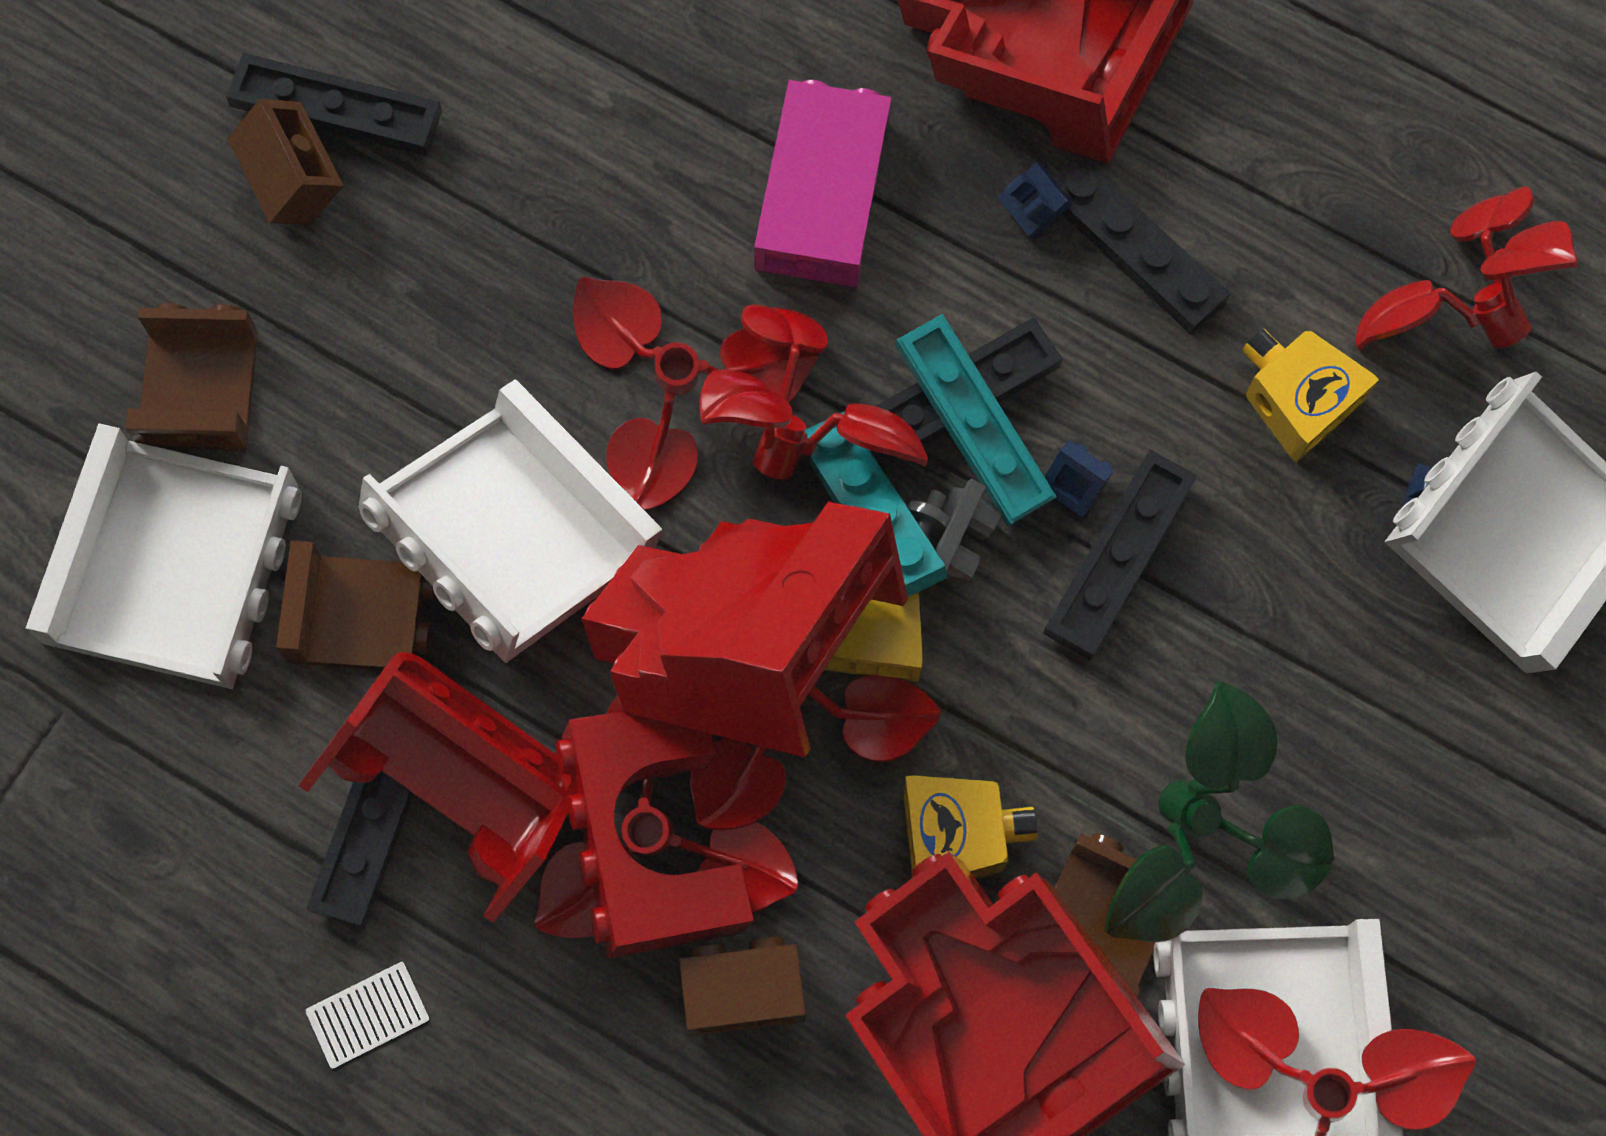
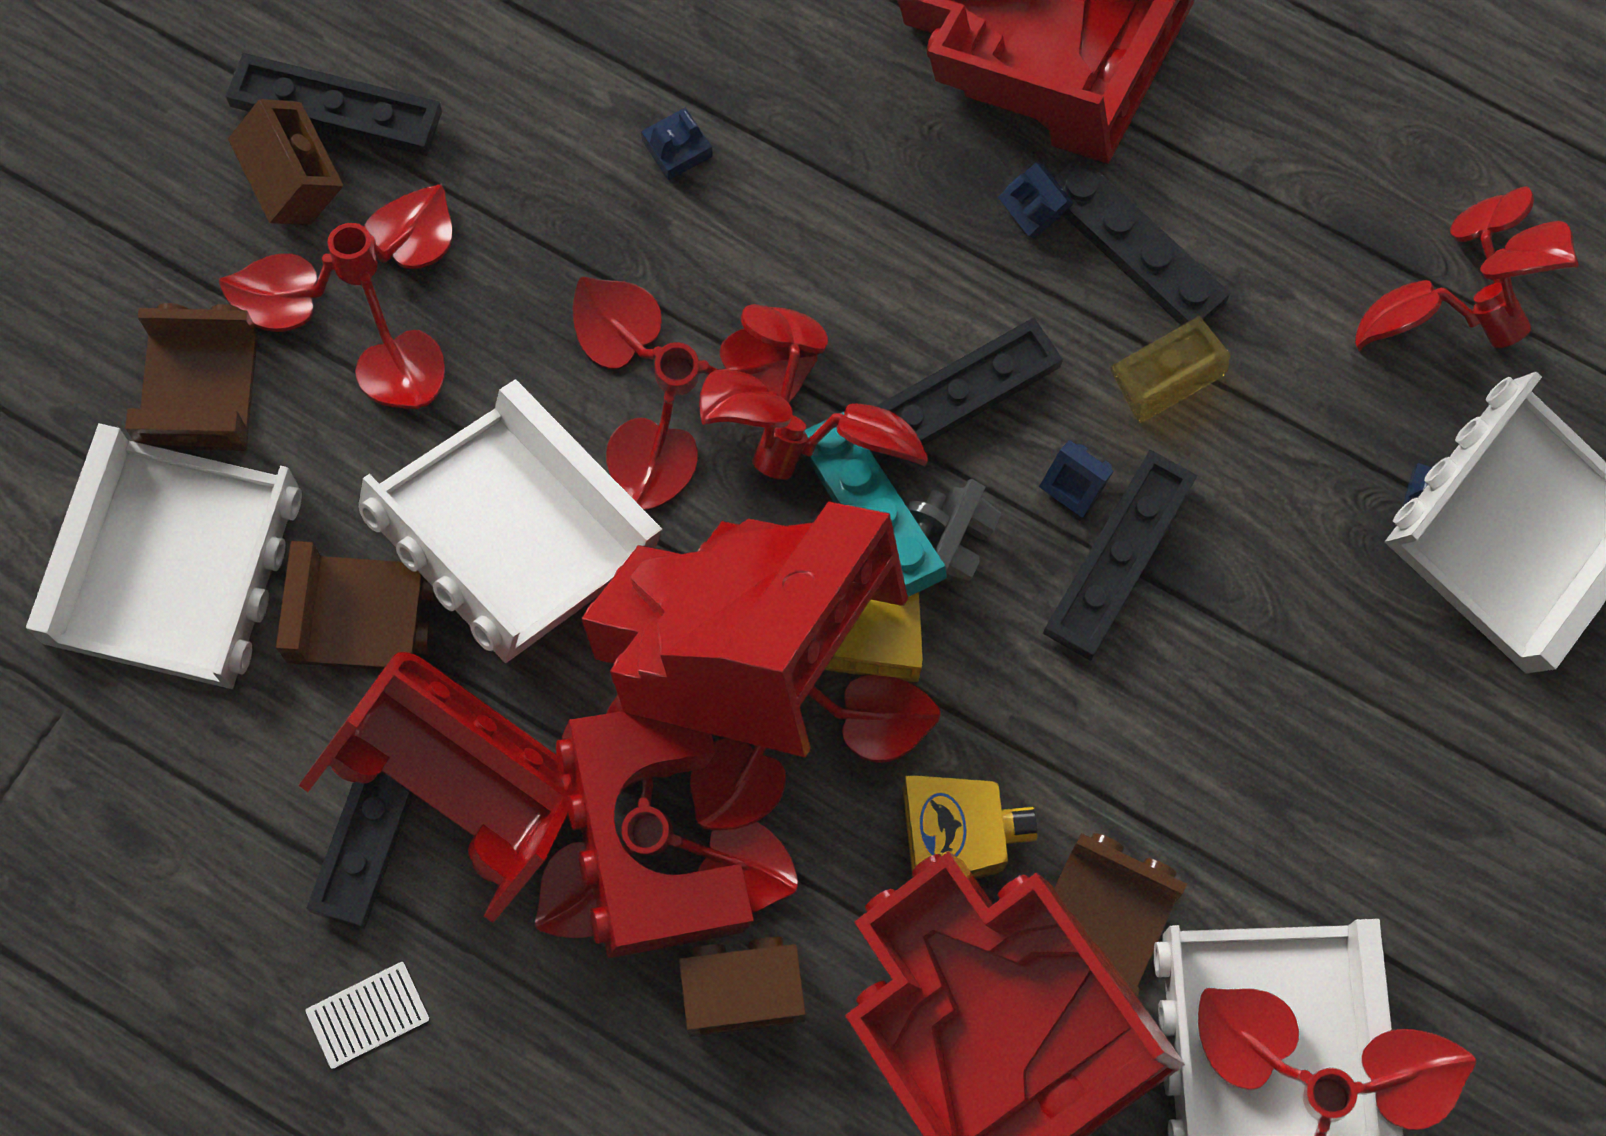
dark pink panel [754,80,891,288] -> none
teal tile [894,314,1057,527] -> none
dark green plant [1104,681,1334,942] -> none
yellow torso [1242,329,1379,463] -> none
none -> red plant [219,184,453,409]
none -> dark blue tile [641,107,713,181]
none -> clear yellow slope [1111,316,1231,423]

